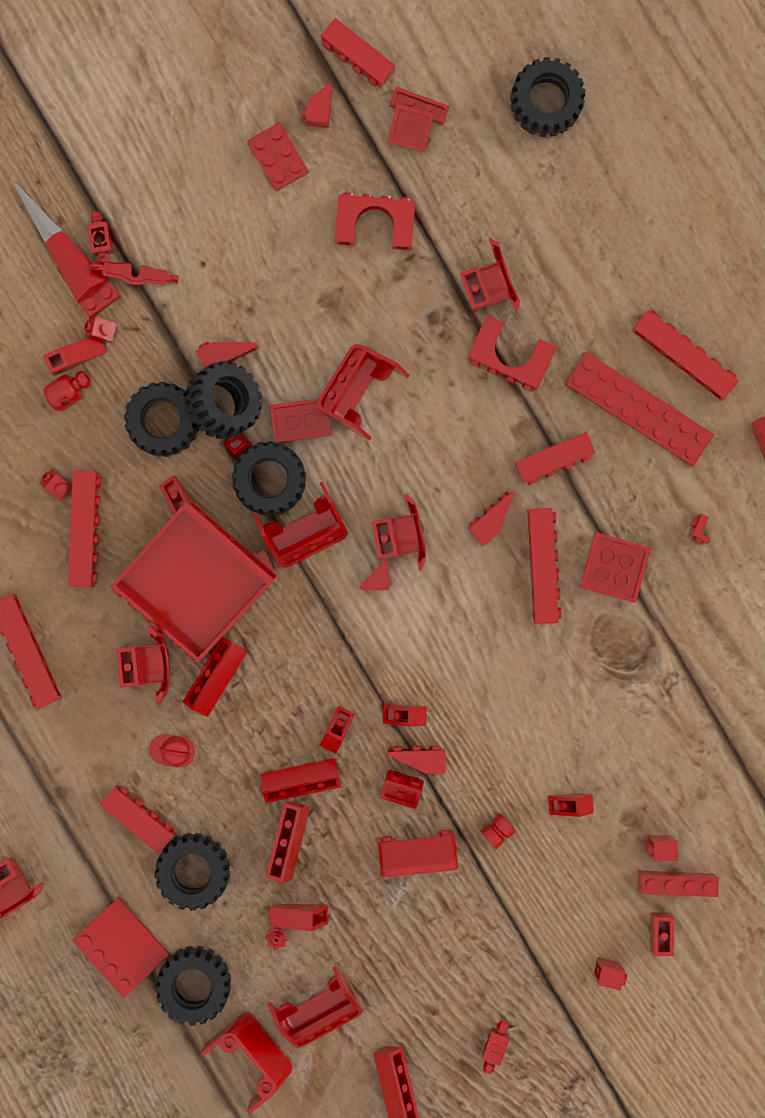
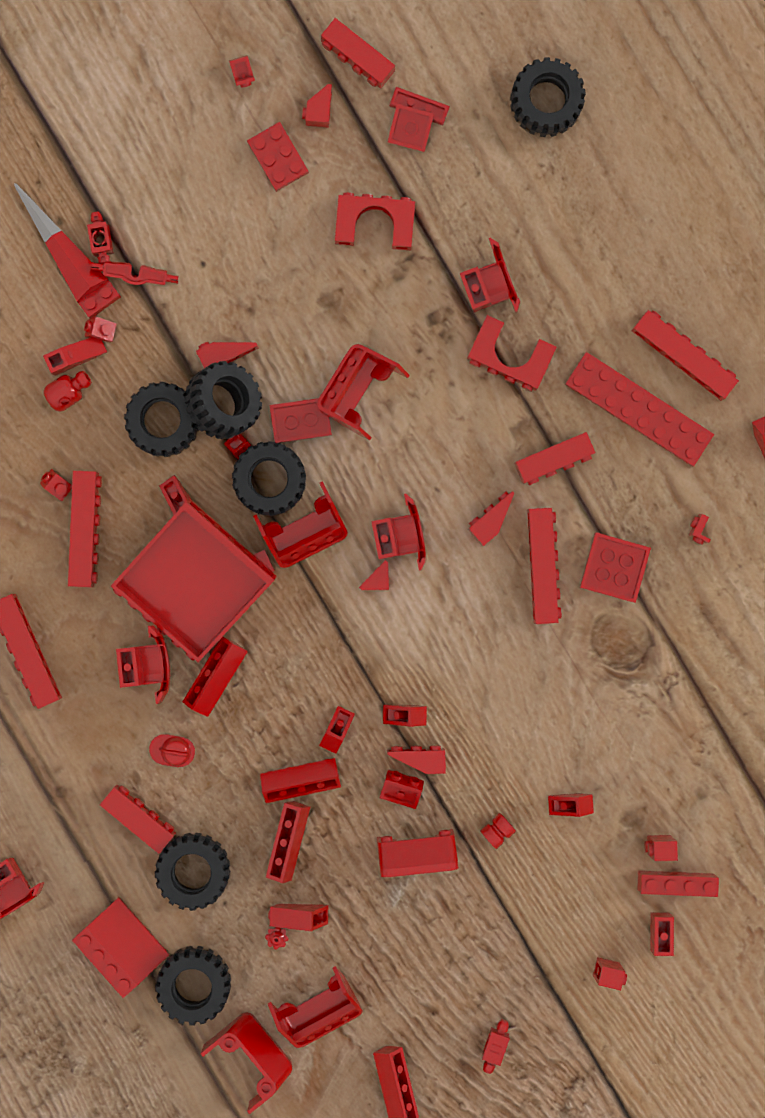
none -> red bracket [229,55,255,88]

